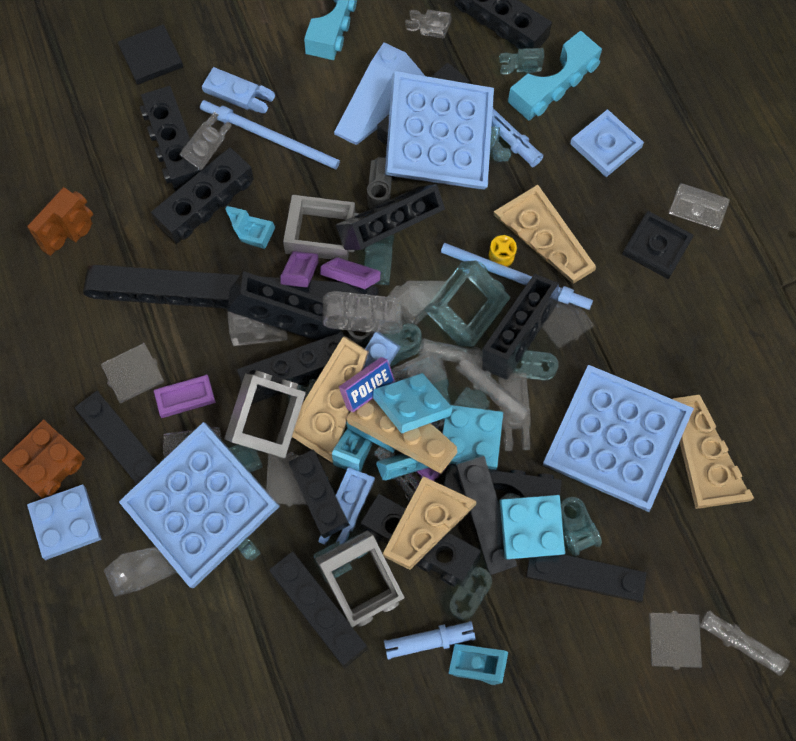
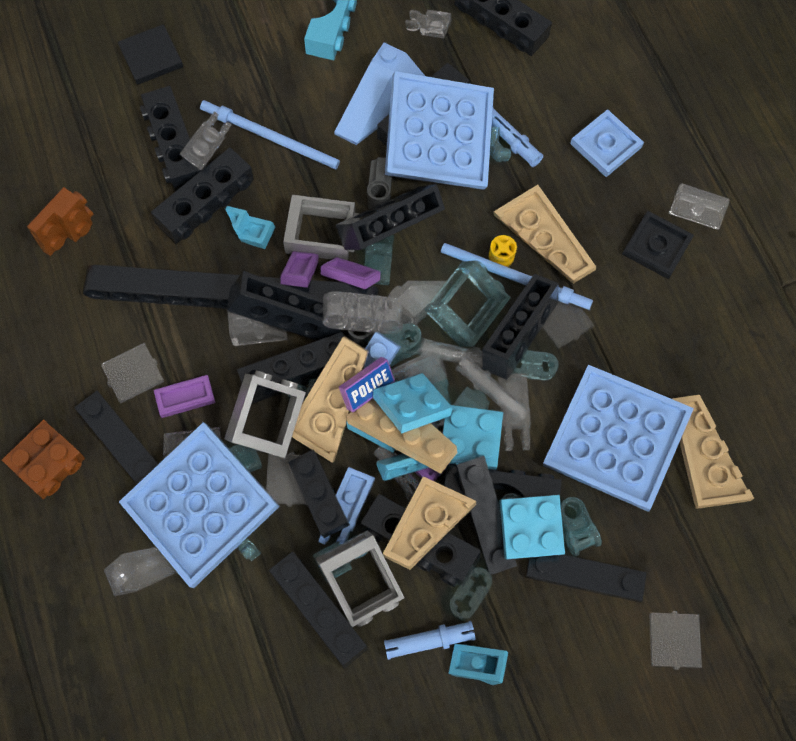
light blue plate [27,485,102,560] -> none
light blue hinge [202,67,275,114] -> none
medium azure slope [332,428,373,472] -> none
clear light blue plate [499,48,544,74] -> none
medium azure arch [508,31,602,121] -> none
clear pin [700,611,790,676] -> none

